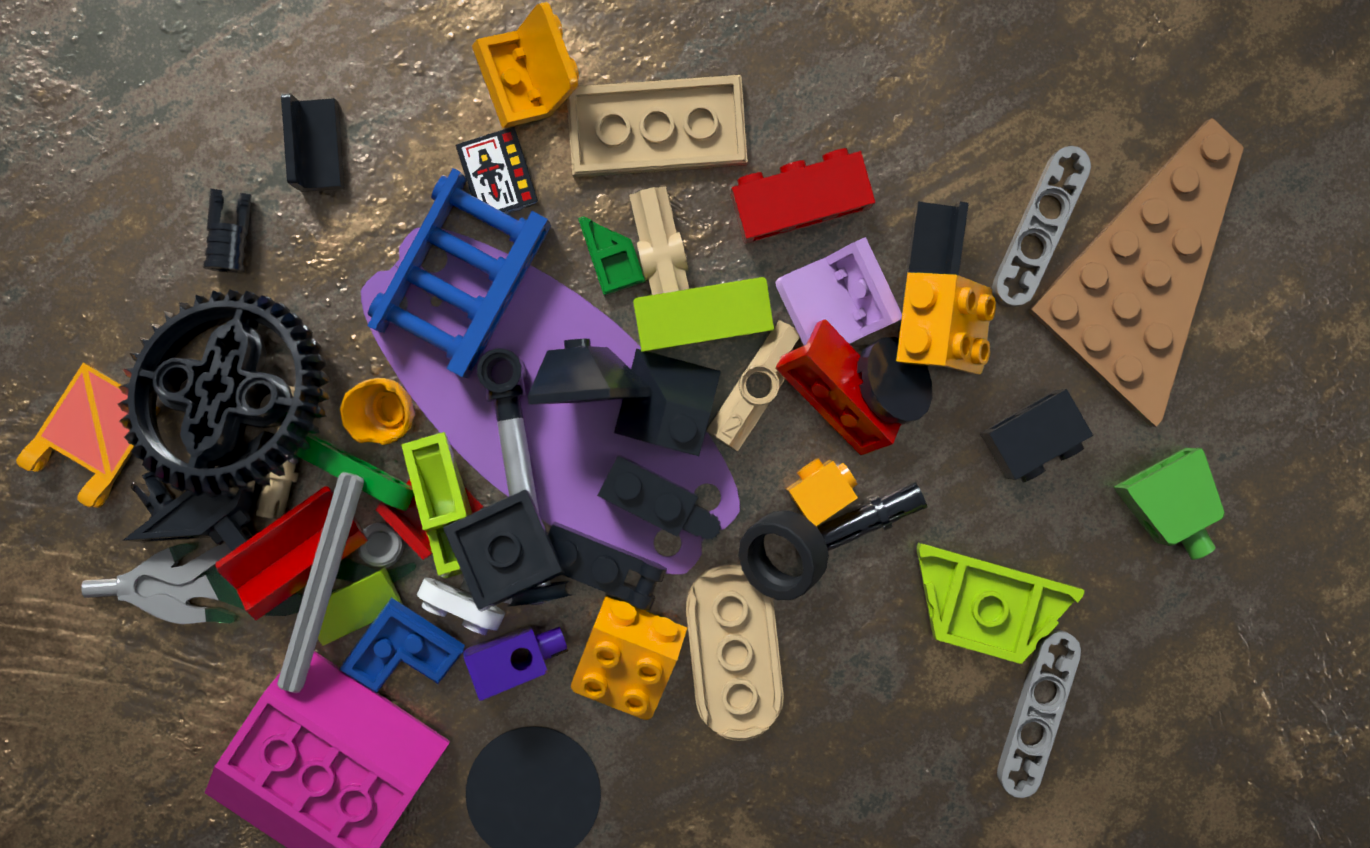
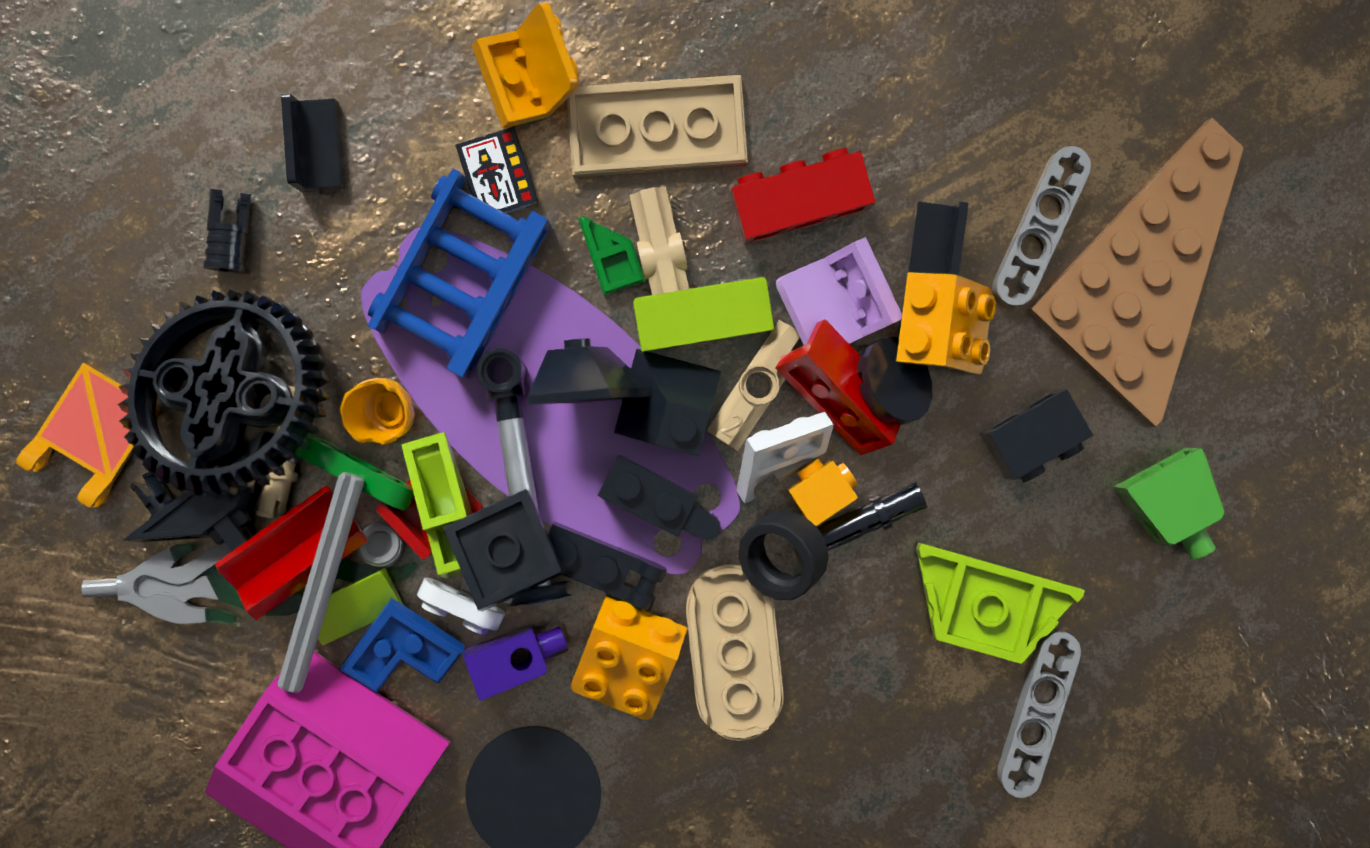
none -> white wing [736,412,834,504]

